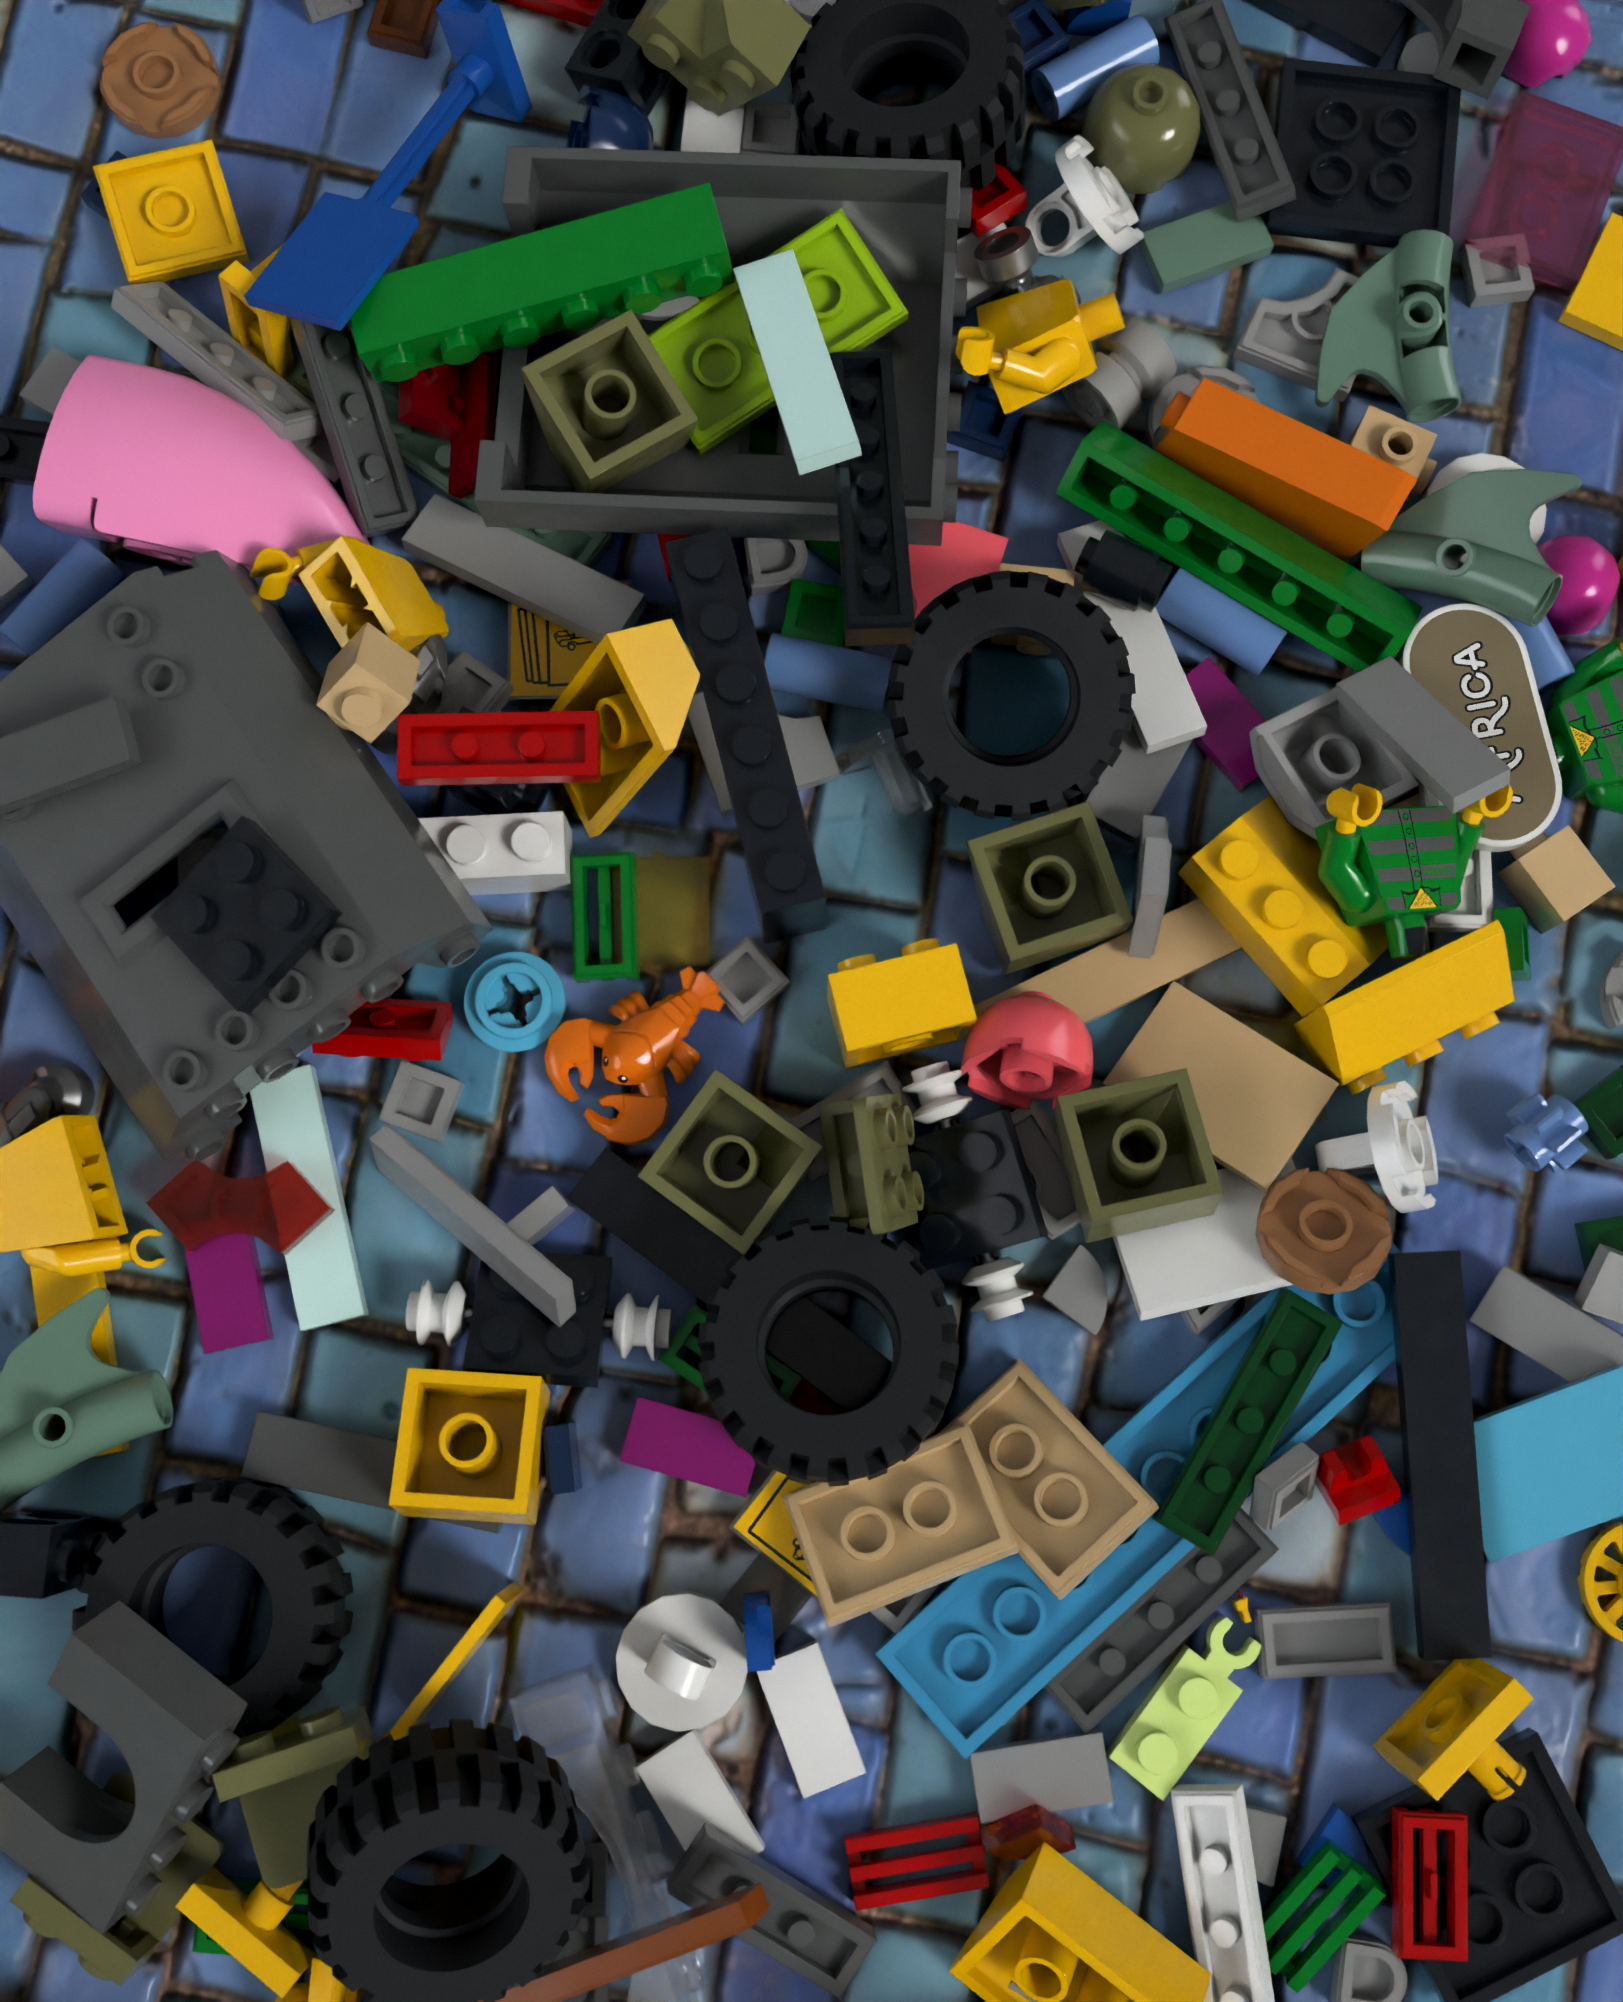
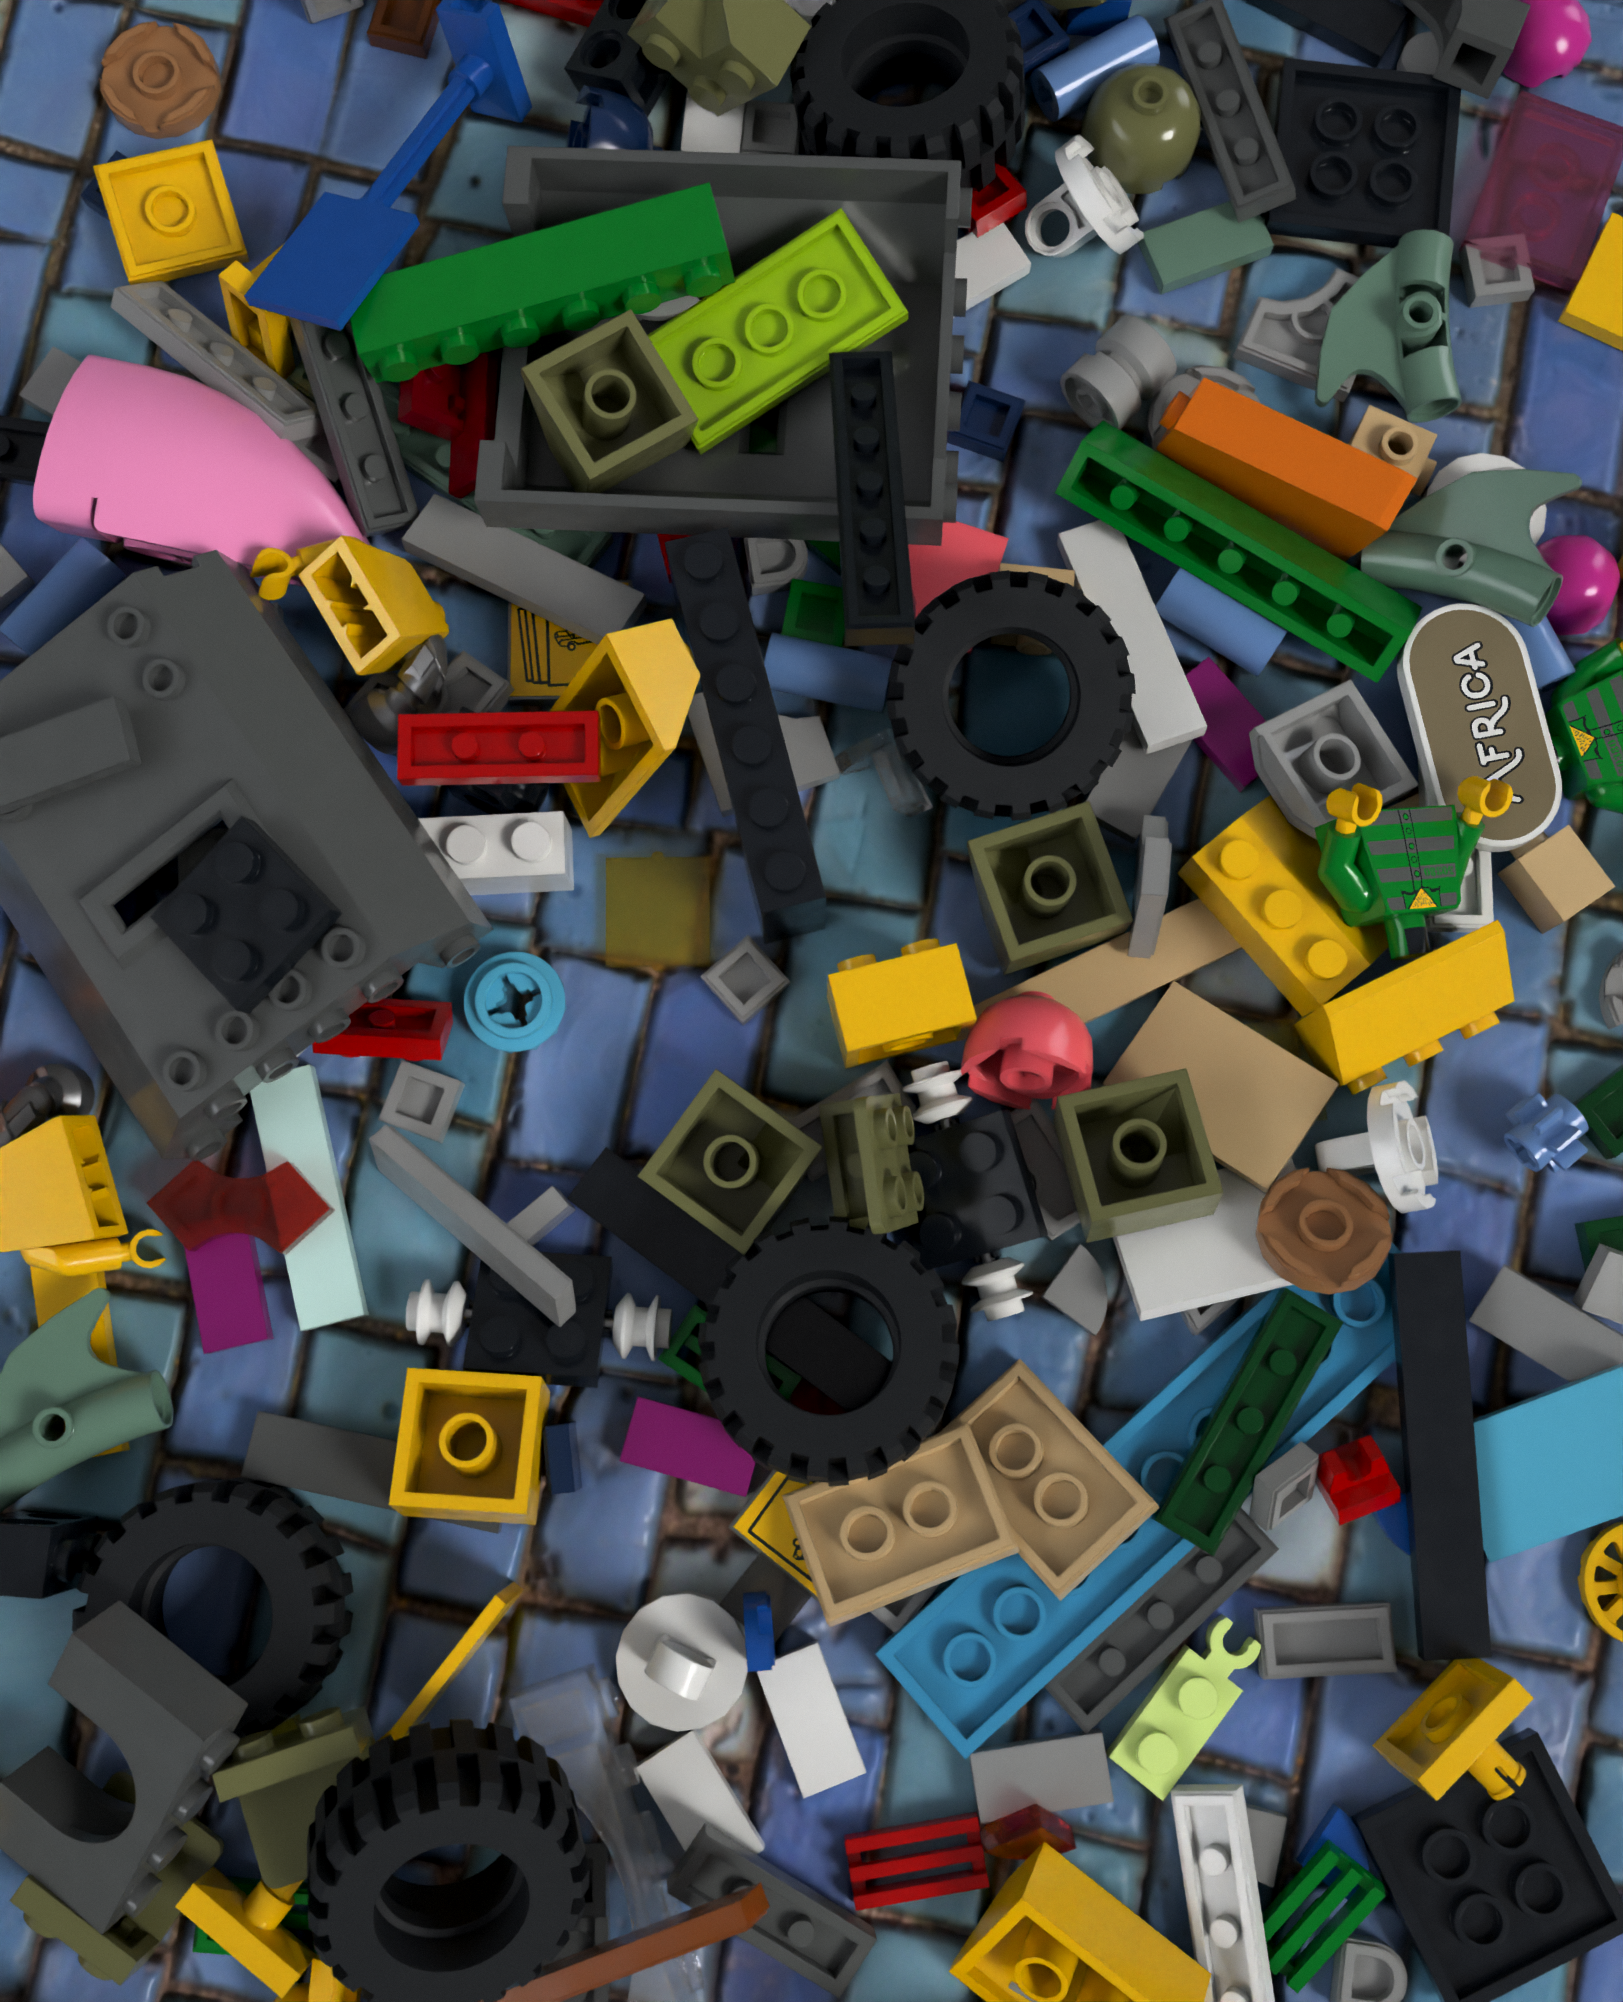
tan brick [316,622,421,744] -> none
orange animal [544,966,725,1146] -> none
green tile [570,852,640,983] -> none
light aqua tile [733,249,862,476] -> none
yellow torso [955,226,1125,414] -> none
black brick [1074,530,1173,613] -> none
yellow piece [1230,1589,1252,1623] -> none
light grey tile [1336,656,1511,814] -> none
red tile [1392,1807,1468,1962] -> none
green tile [1494,907,1531,981] -> none

